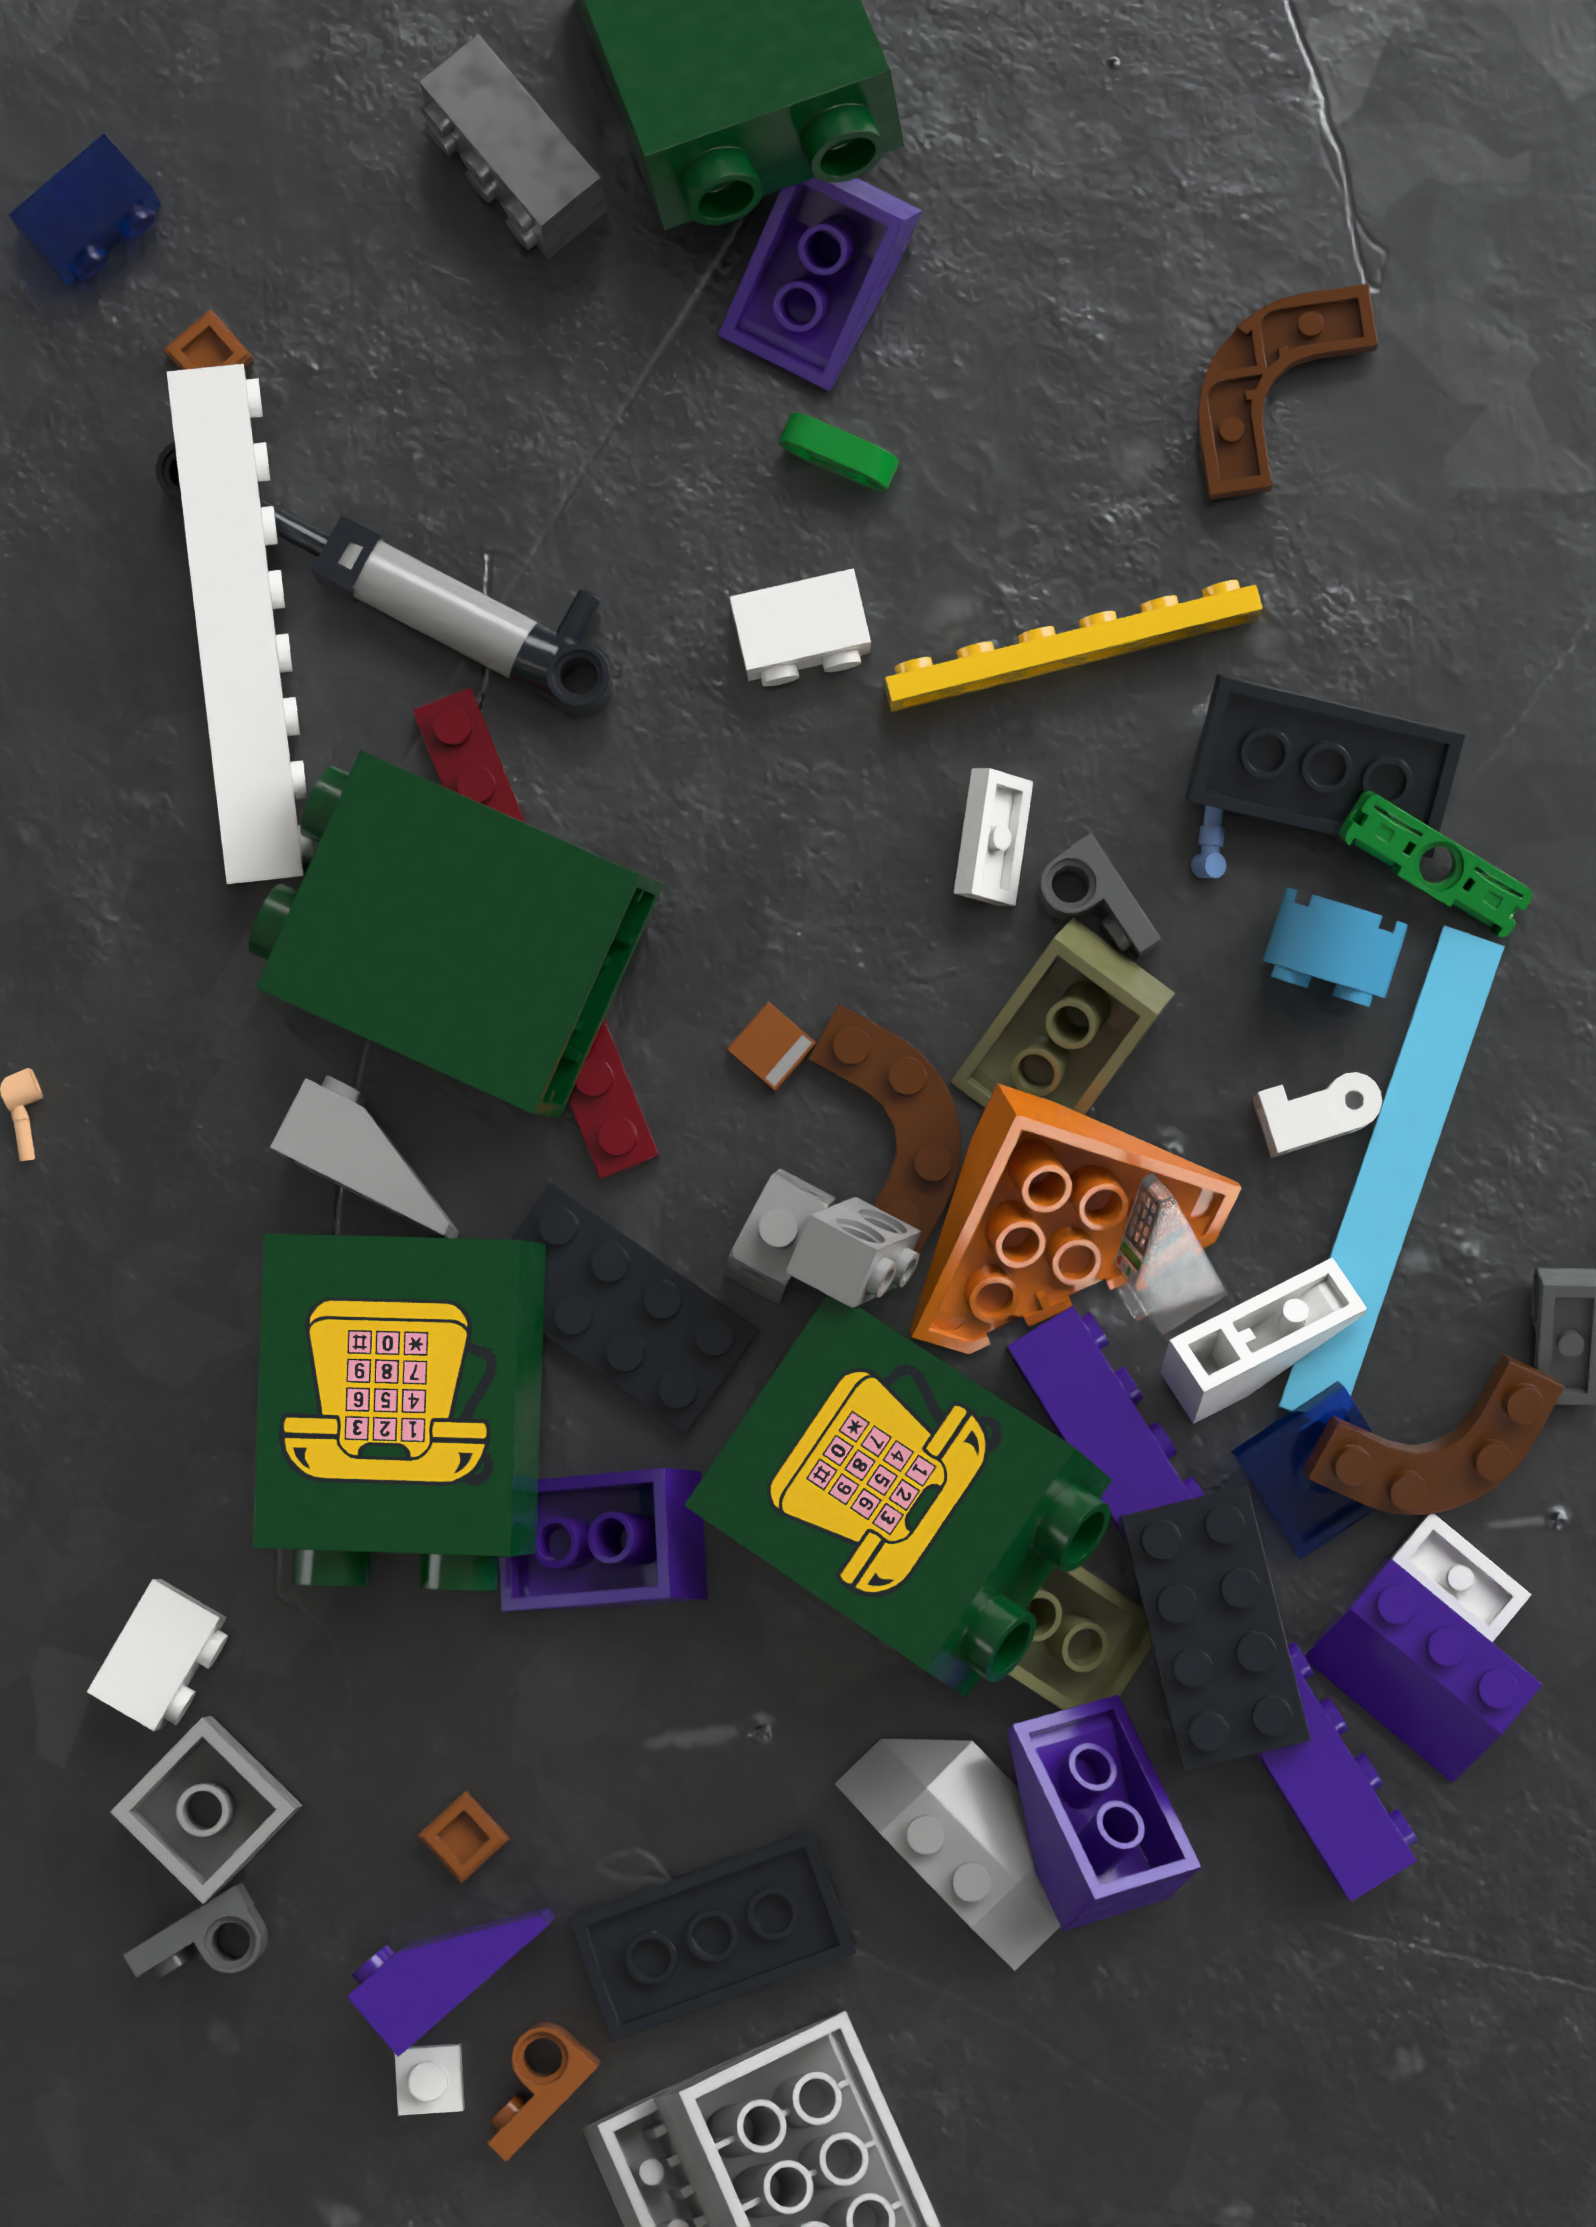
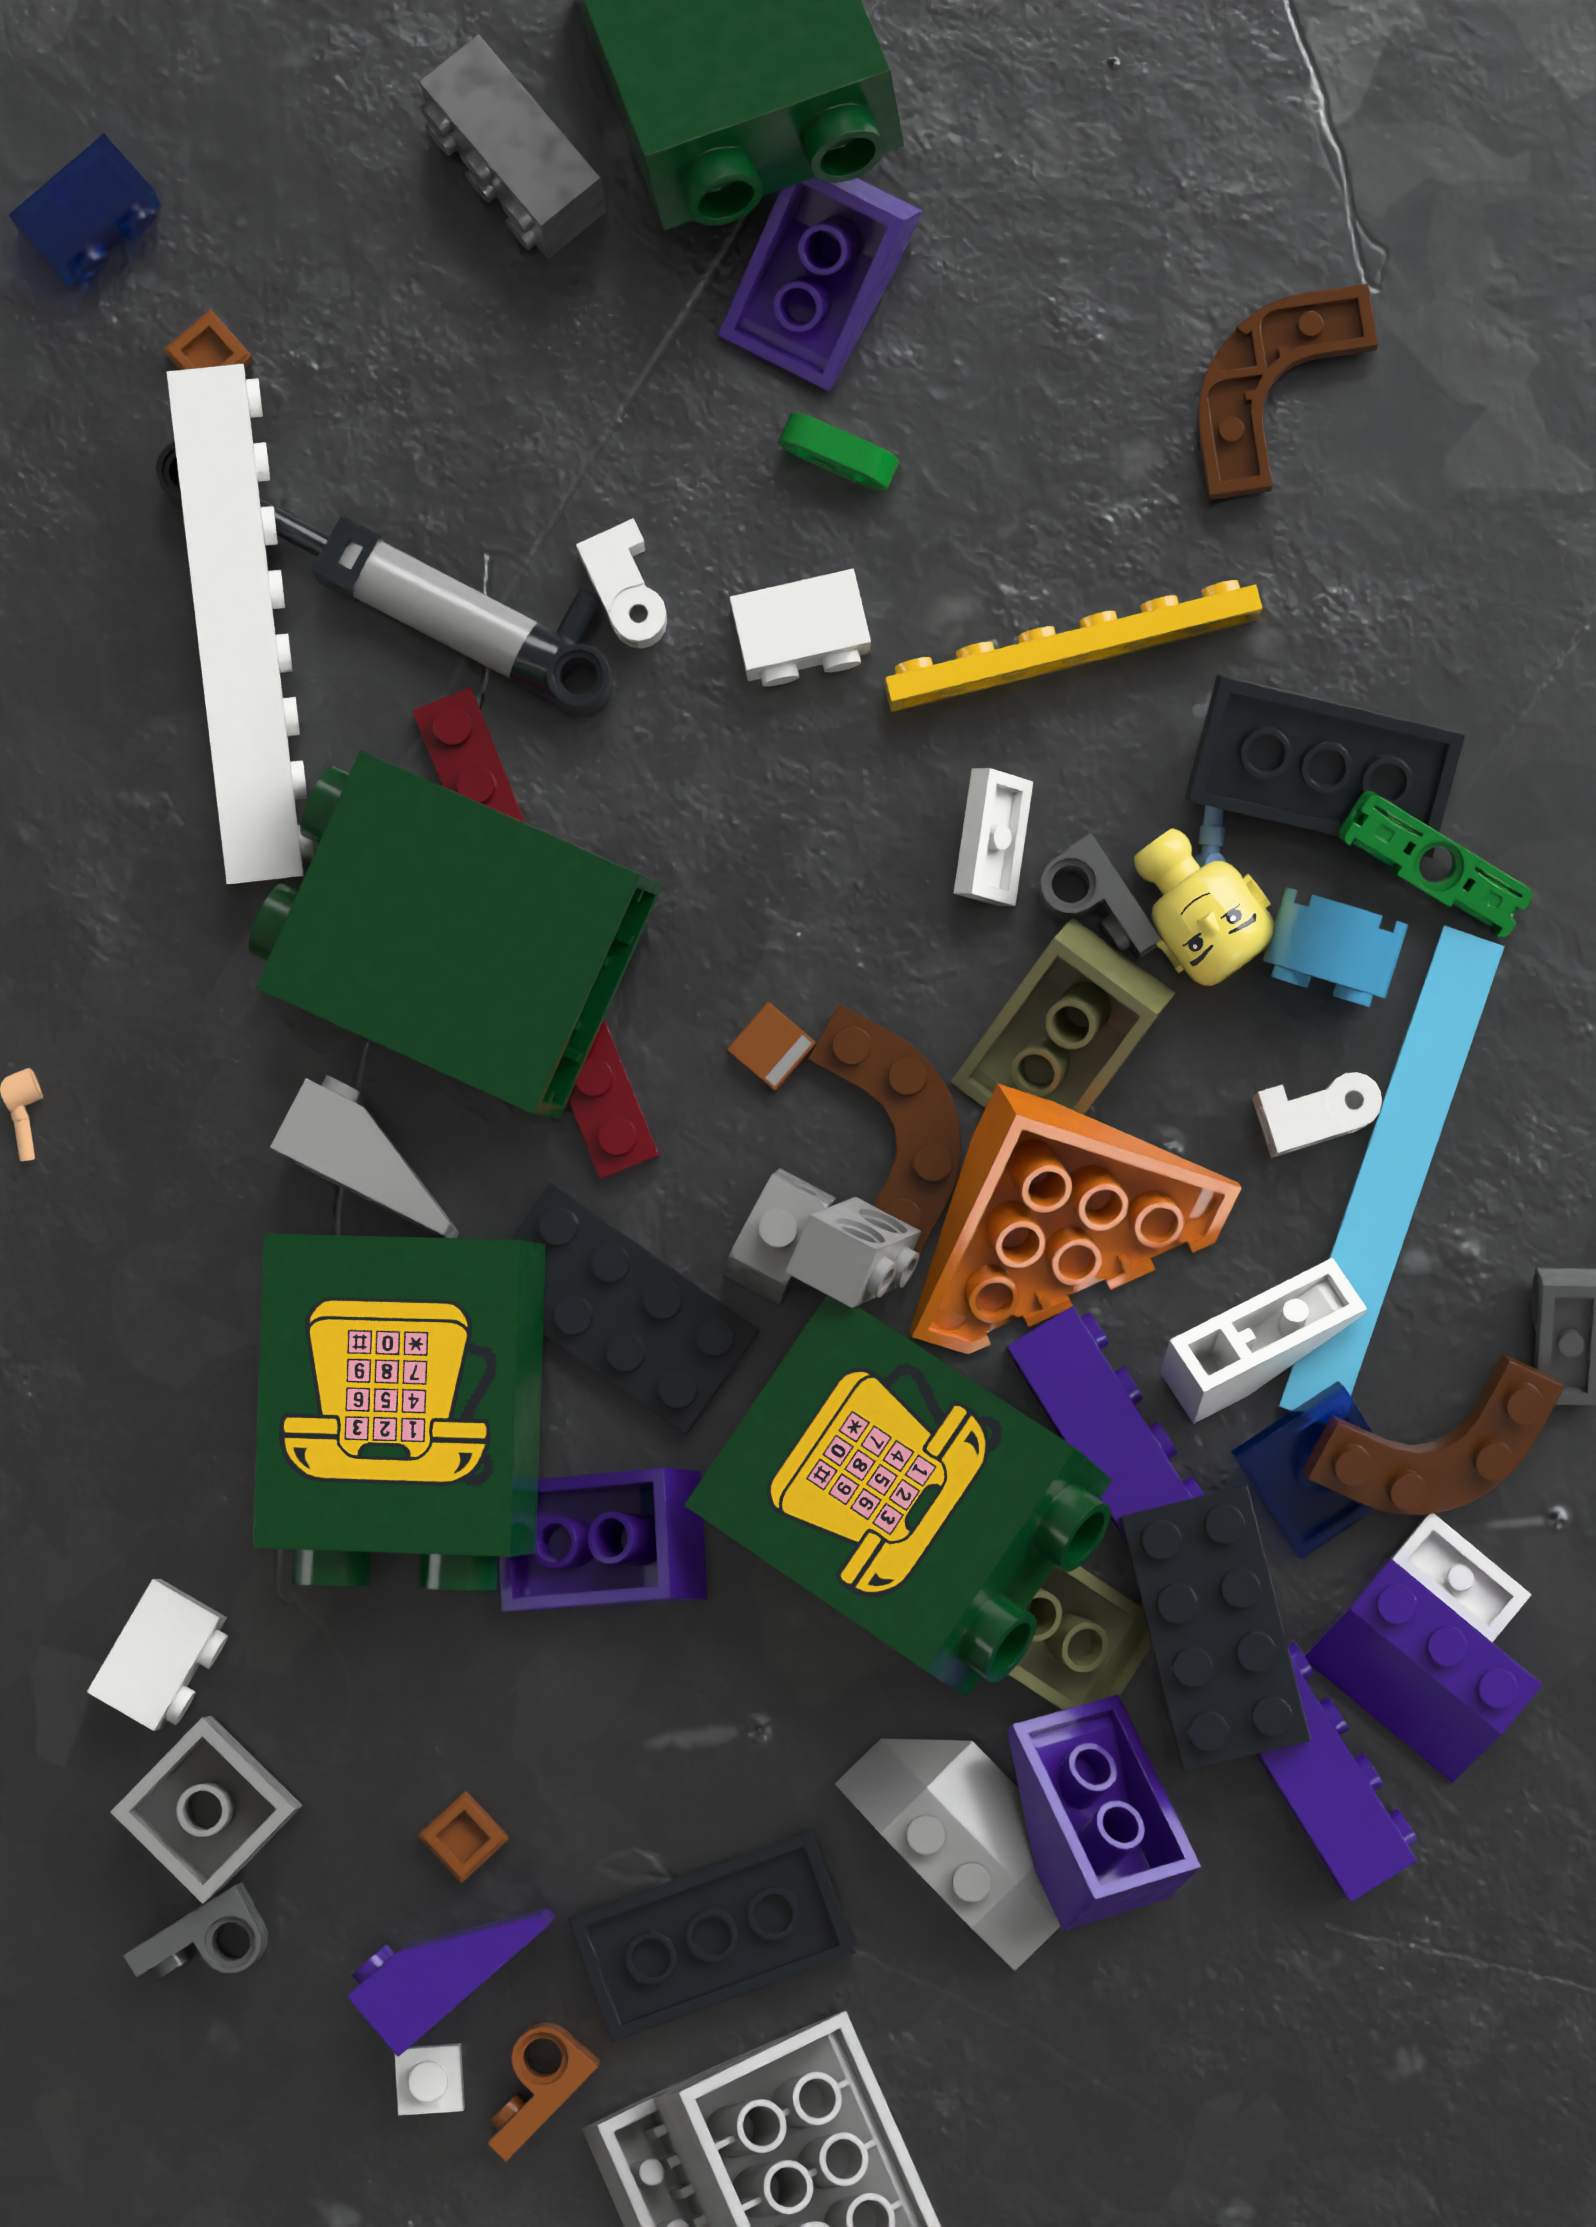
clear slope [1114,1172,1228,1335] -> none
none -> white leg [576,518,667,649]
none -> light yellow piece [1134,828,1274,986]

